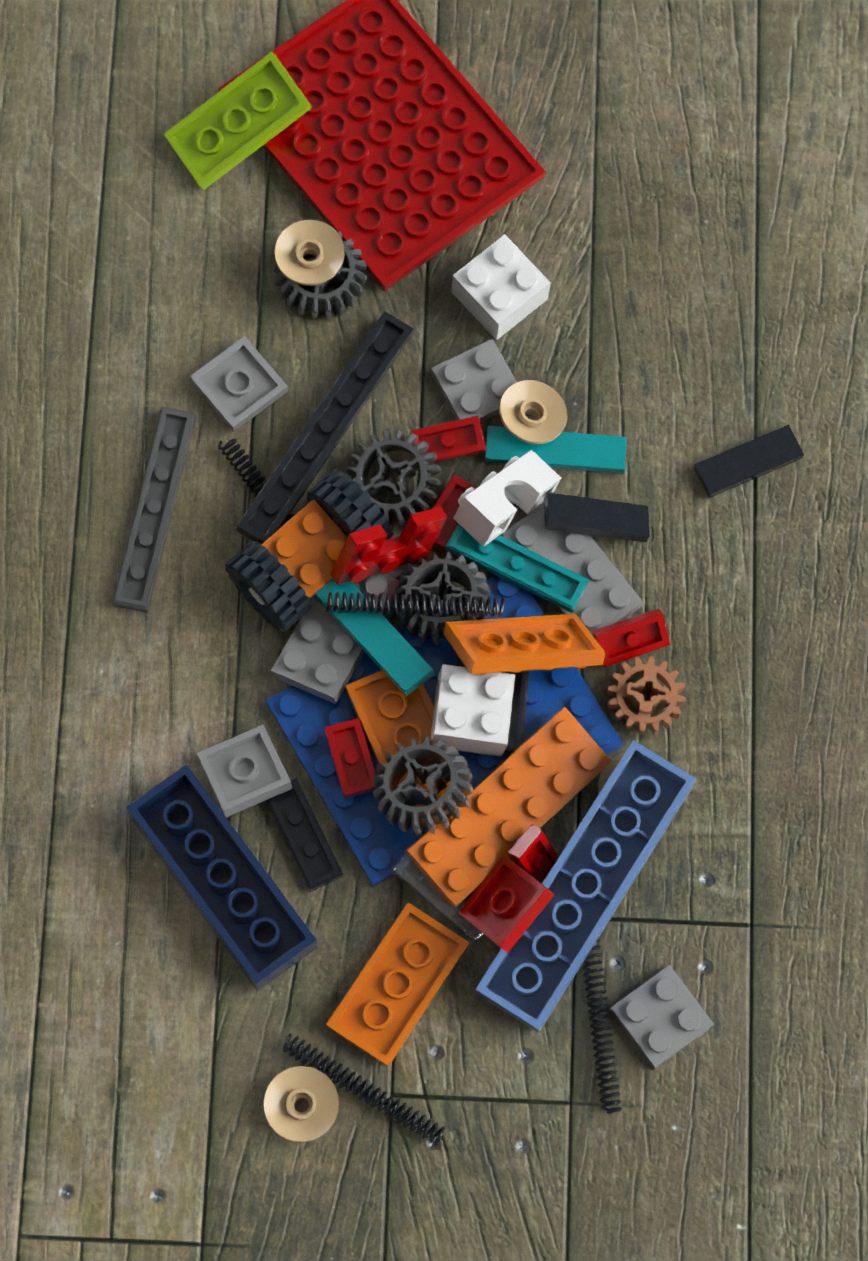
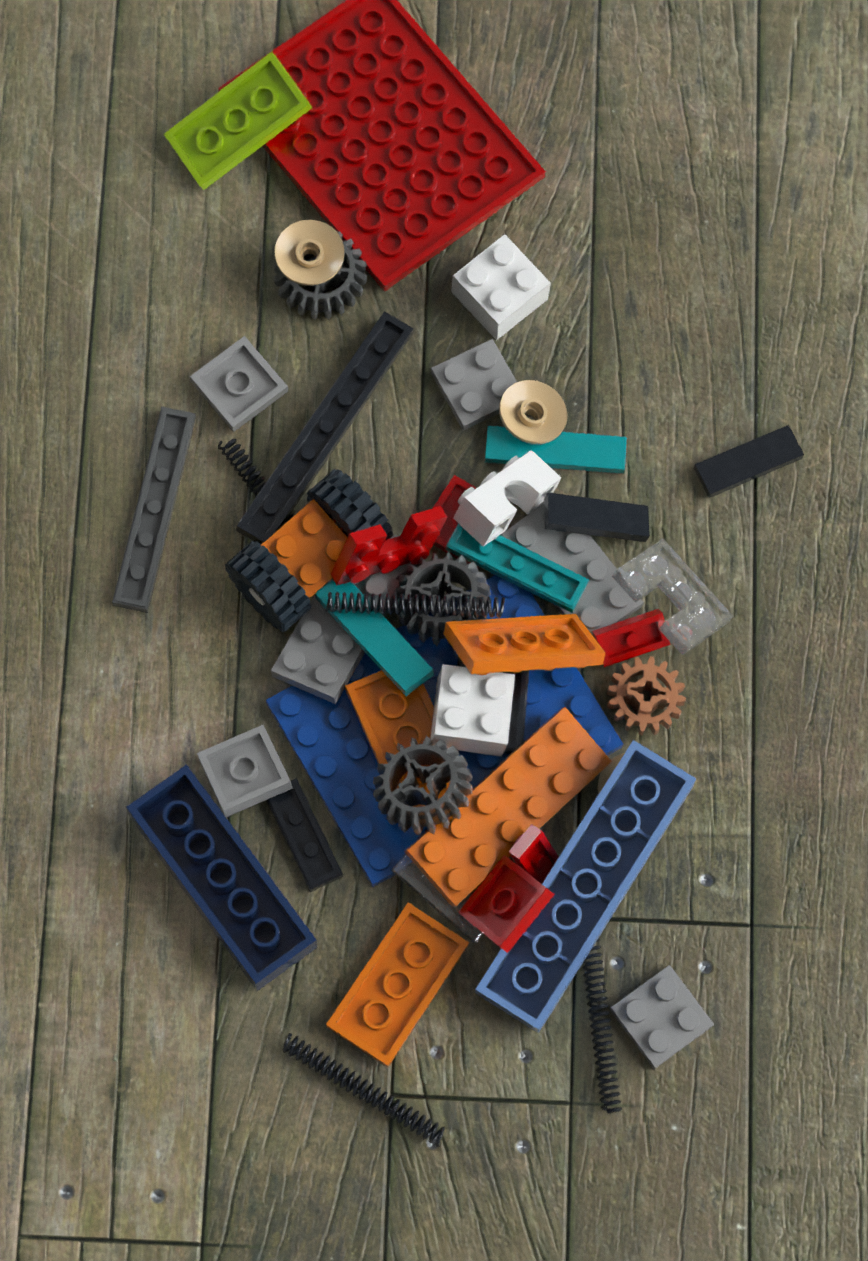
tan dish [264,1066,339,1142] -> none
red plate [324,718,377,799] -> none
dark grey gear [346,429,441,524] -> none
red plate [410,415,487,464] -> none
none -> clear plate [612,539,733,655]

